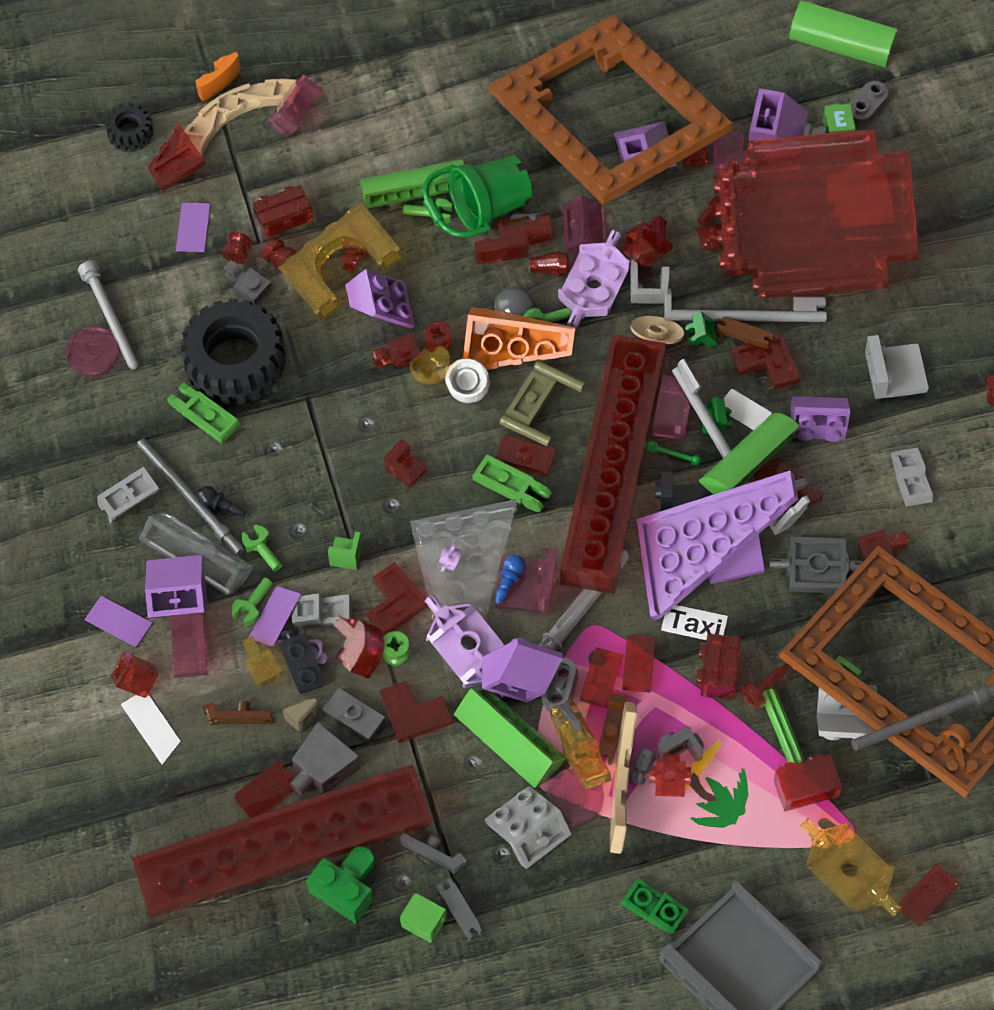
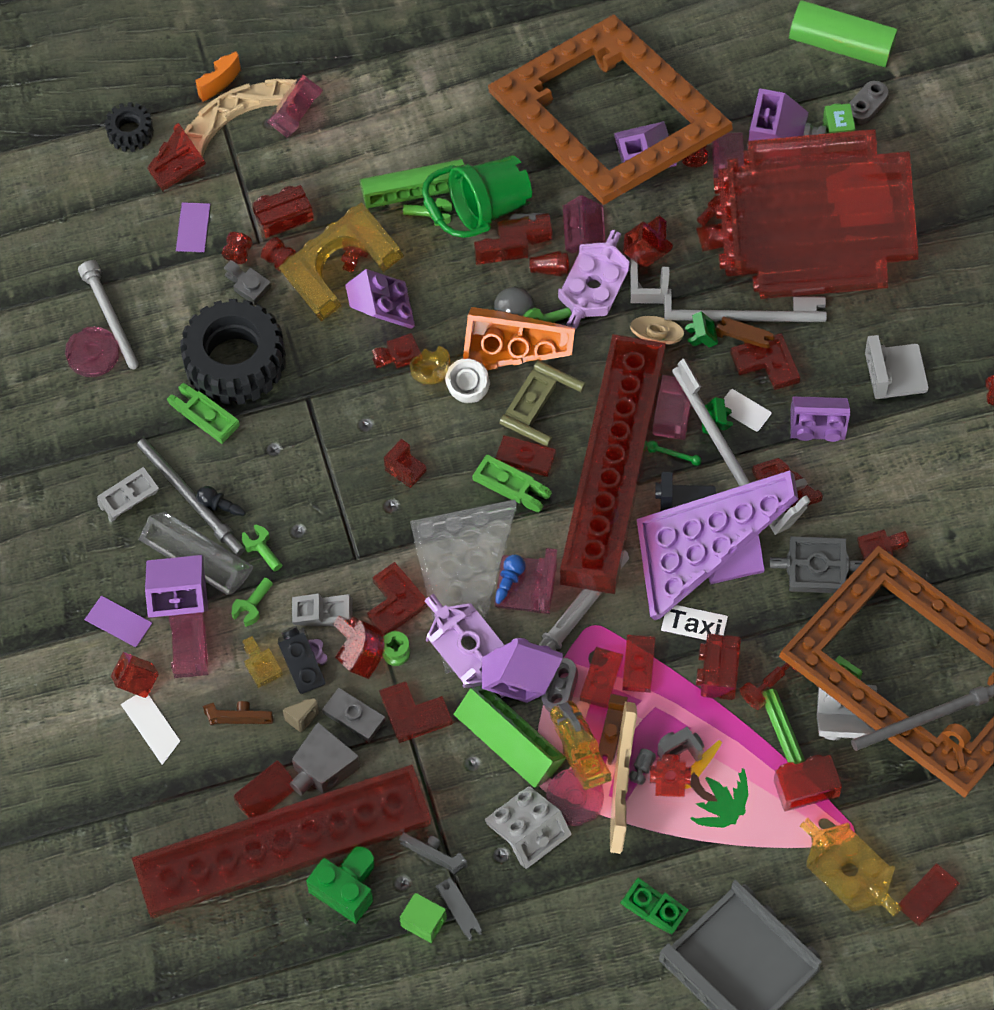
medium lavender sticker [248,586,301,646] -> none
bright green panel [328,531,363,570] -> none
clear red wheel [424,321,452,355] -> none
lavender plate [438,542,462,572] -> none
bright green brick [699,413,800,495] -> none
light grey slope [891,447,933,507] -> none

